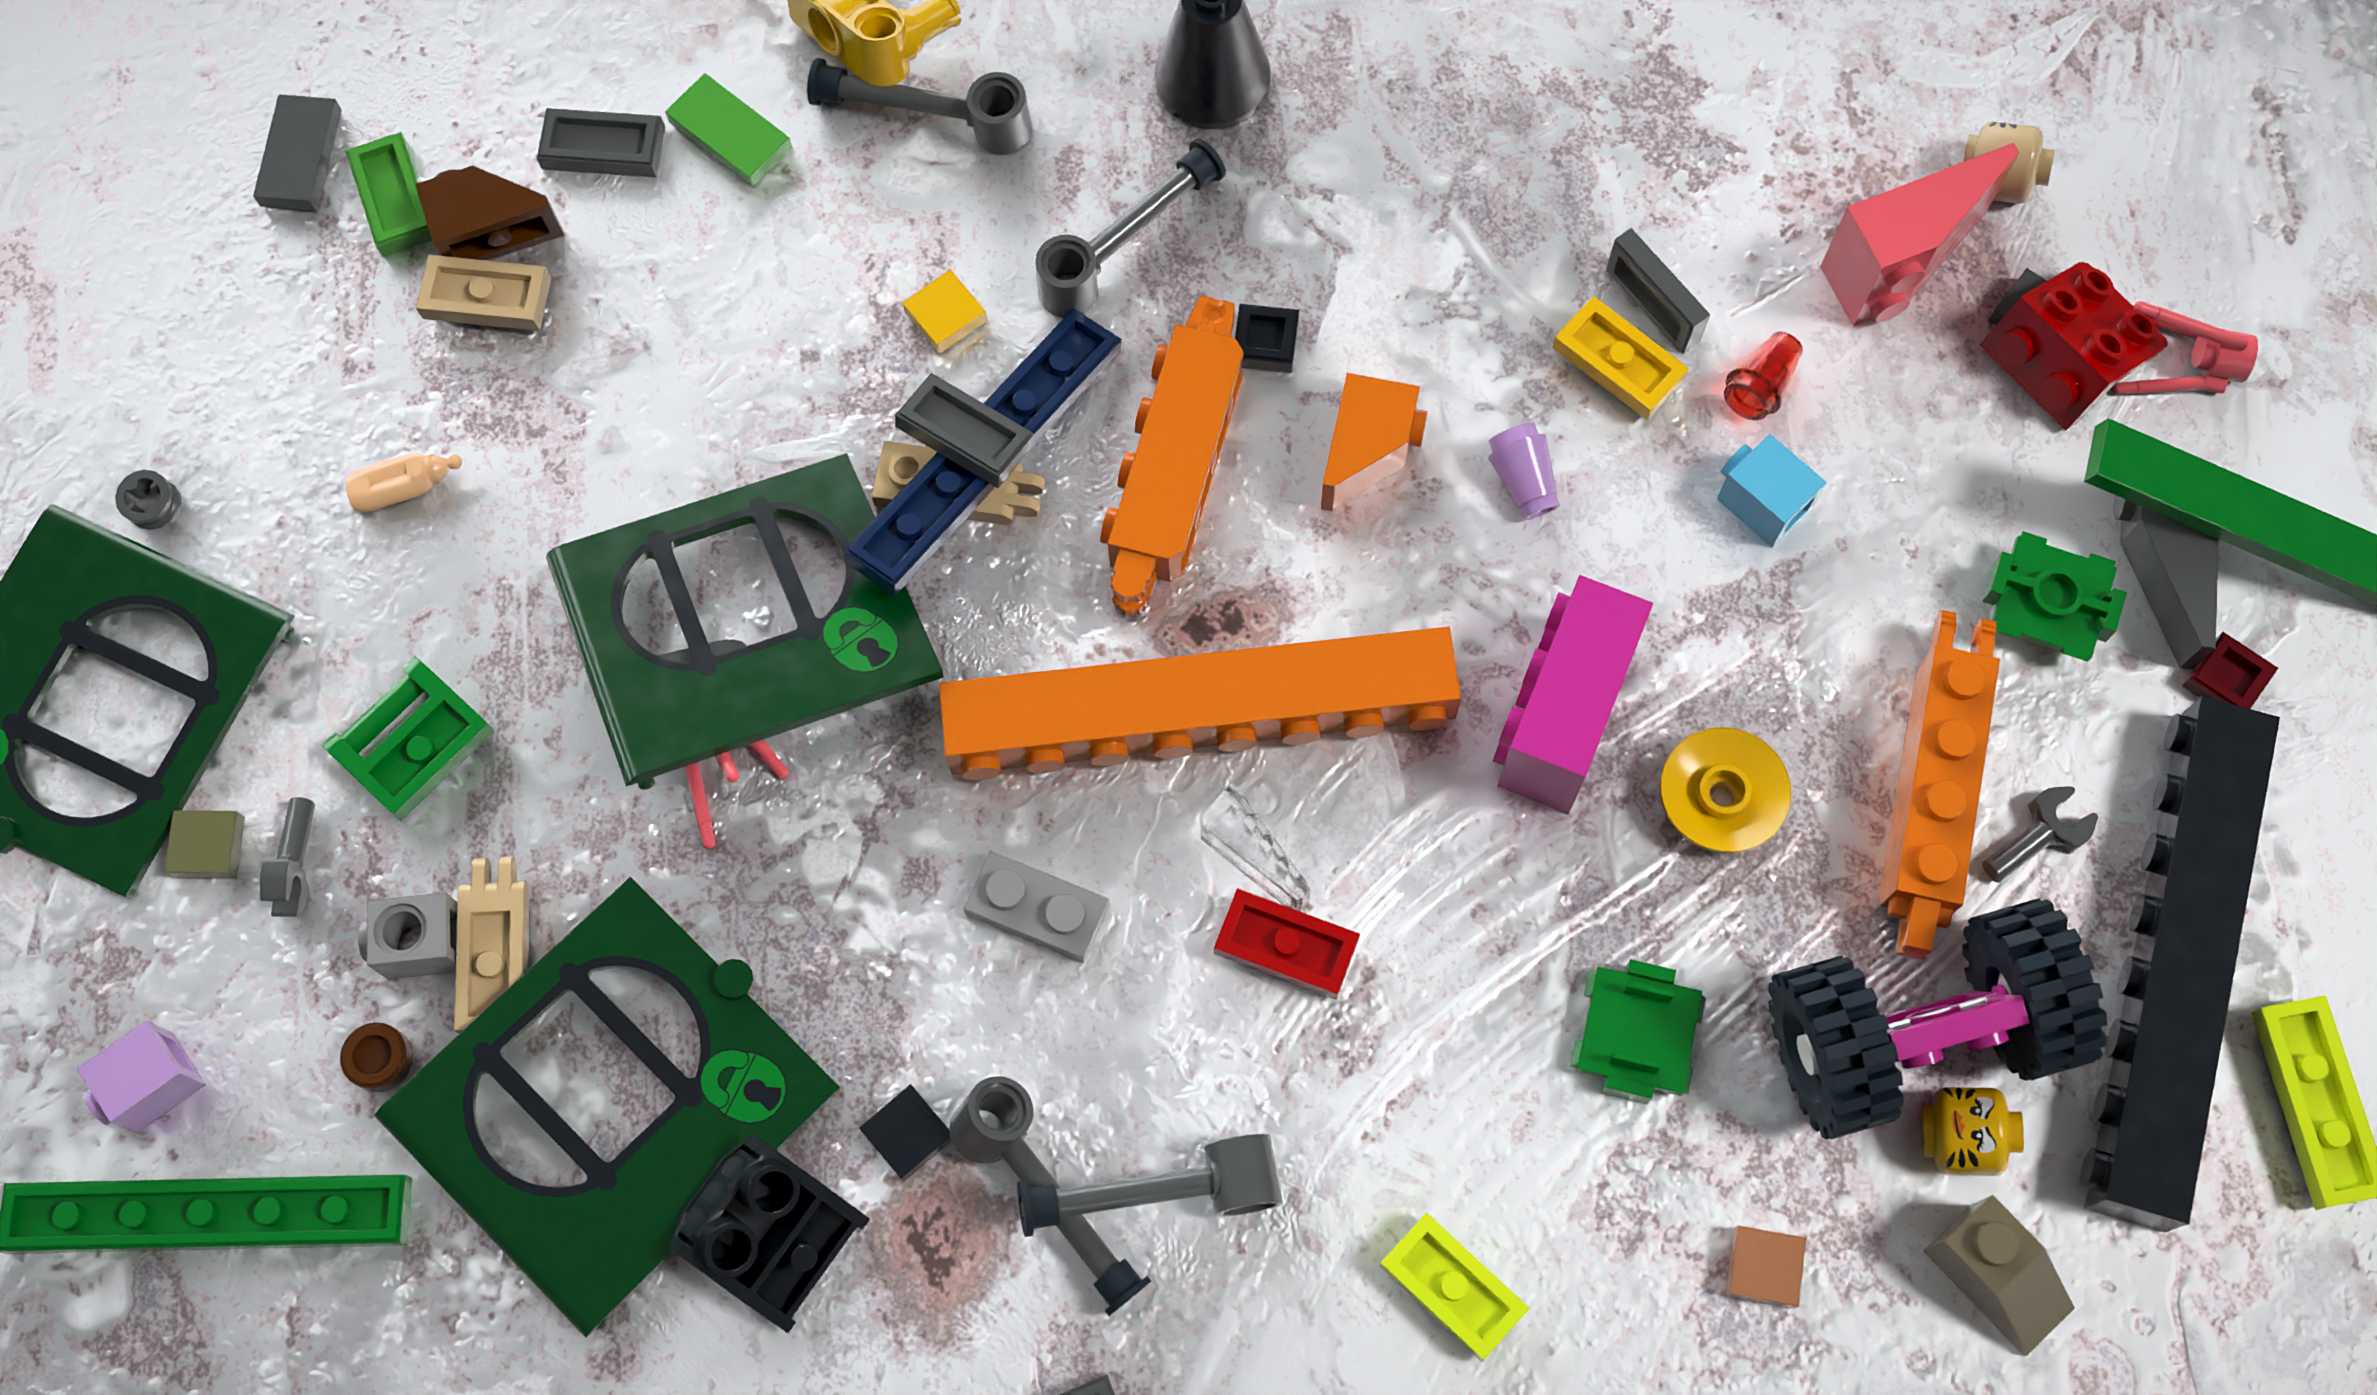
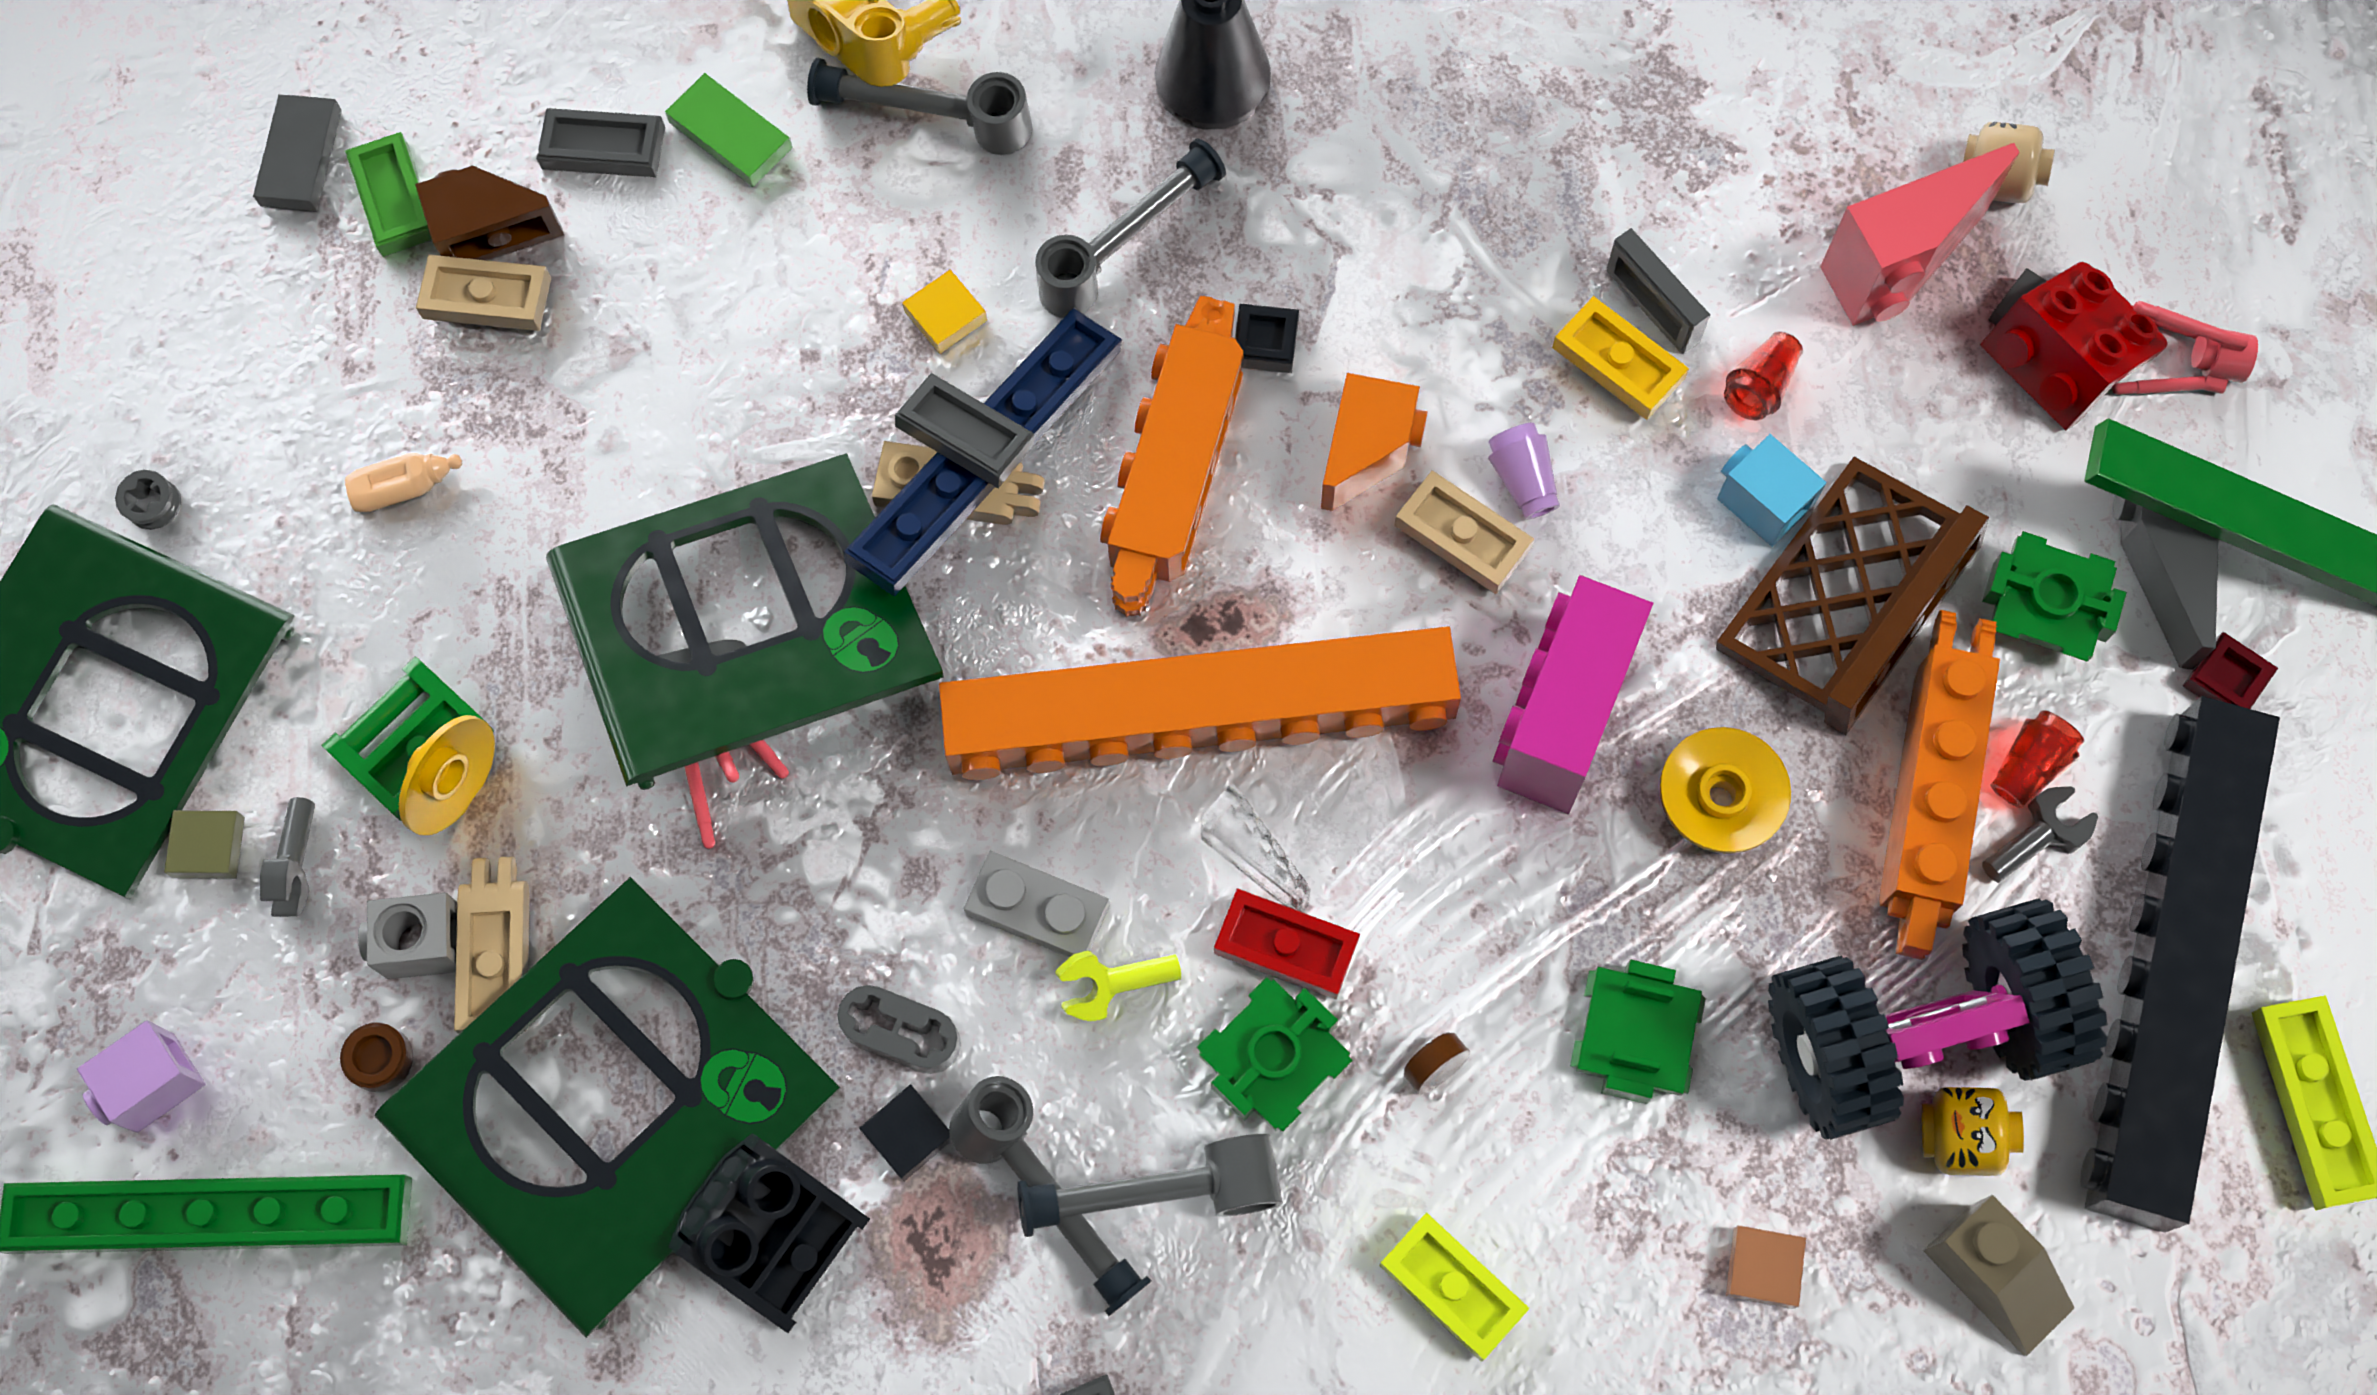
none -> yellow dish [399,715,495,836]
none -> dark grey beam [837,985,961,1074]
none -> neon yellow bar [1055,950,1181,1022]
none -> green piece [1197,977,1353,1132]
none -> tan plate [1394,470,1534,594]
none -> reddish brown tile [1403,1032,1471,1095]
none -> reddish brown fence [1716,456,1989,735]
none -> clear red cone [1990,710,2085,808]

